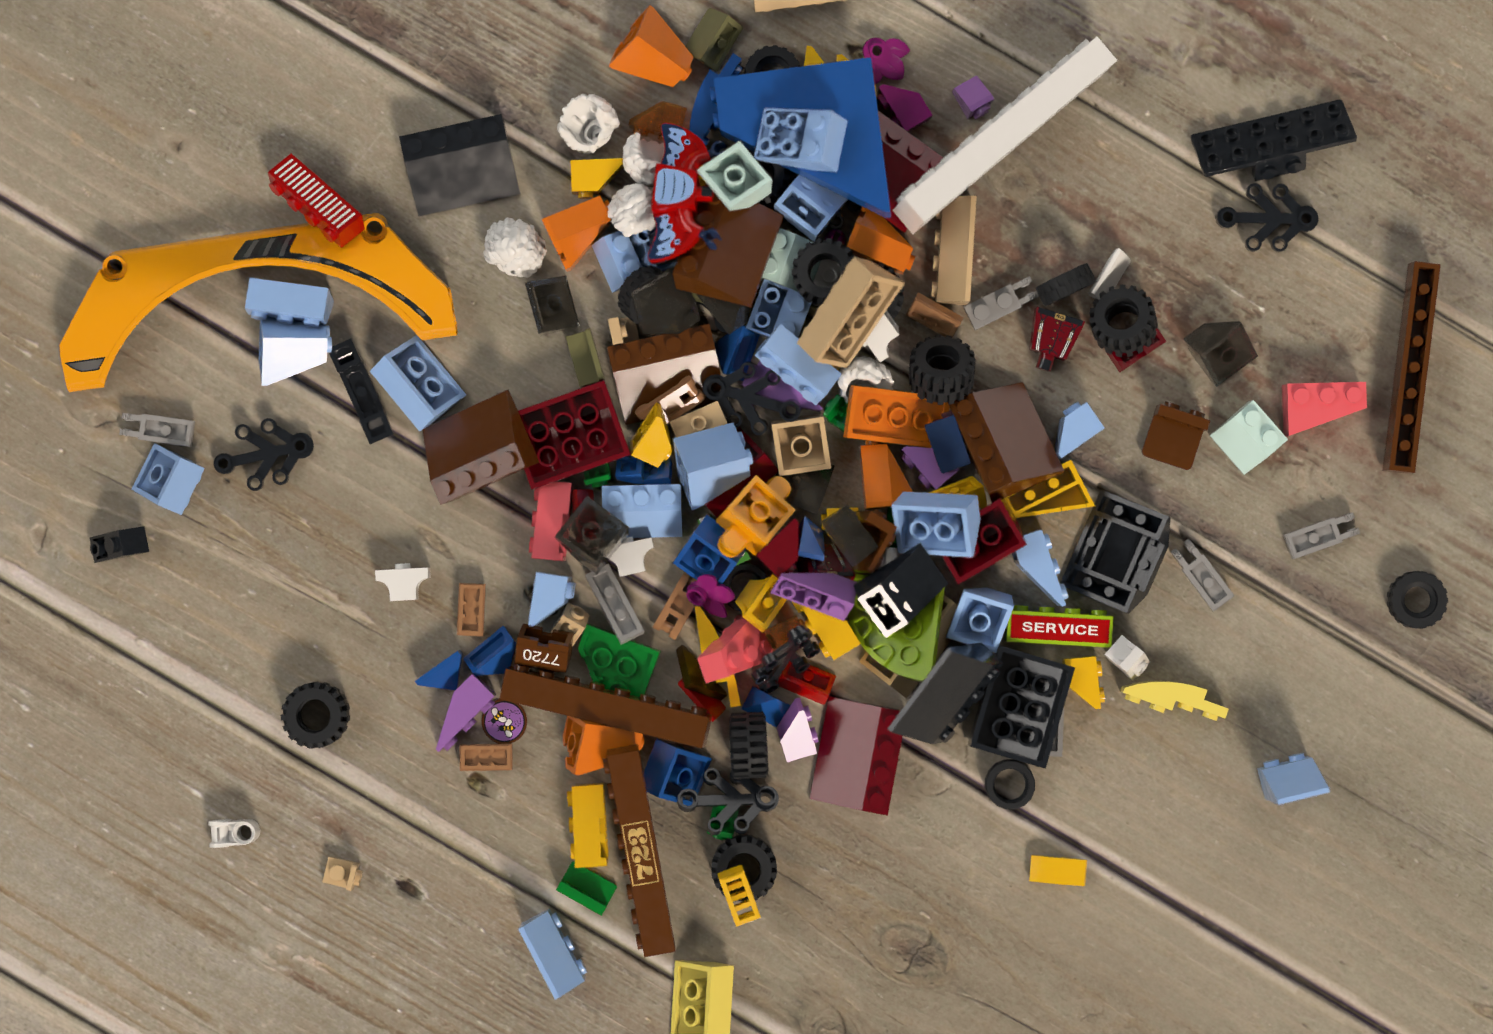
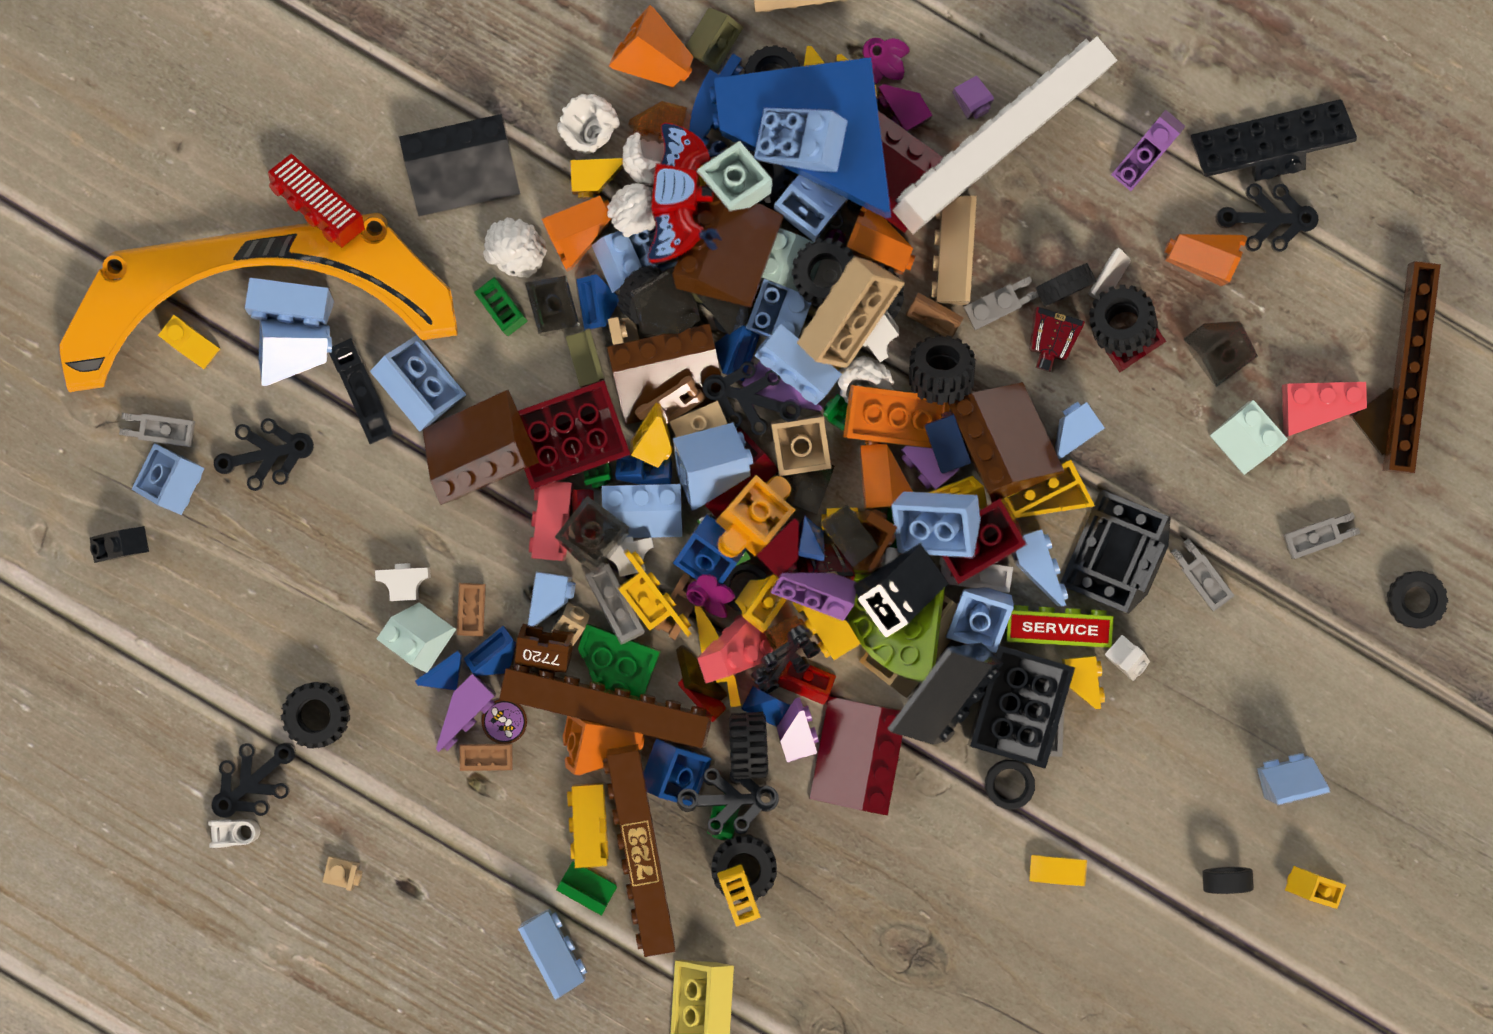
light yellow slope [1120,681,1229,721] -> none
reddish brown bracket [1141,401,1211,470] -> none
none -> yellow slope [158,315,220,370]
none -> black plant [211,743,296,818]
none -> light aqua slope [377,603,456,673]
none -> green slope [474,277,528,336]
none -> blue slope [576,275,619,331]
none -> yellow bracket [618,549,692,637]
none -> white plate [939,557,1013,593]
none -> medium lavender slope [1111,110,1185,191]
none -> orange slope [1164,234,1248,287]
none -> black tyre [1202,867,1254,894]
none -> yellow slope [1285,866,1346,909]
none -> dark brown tile [1351,387,1393,455]

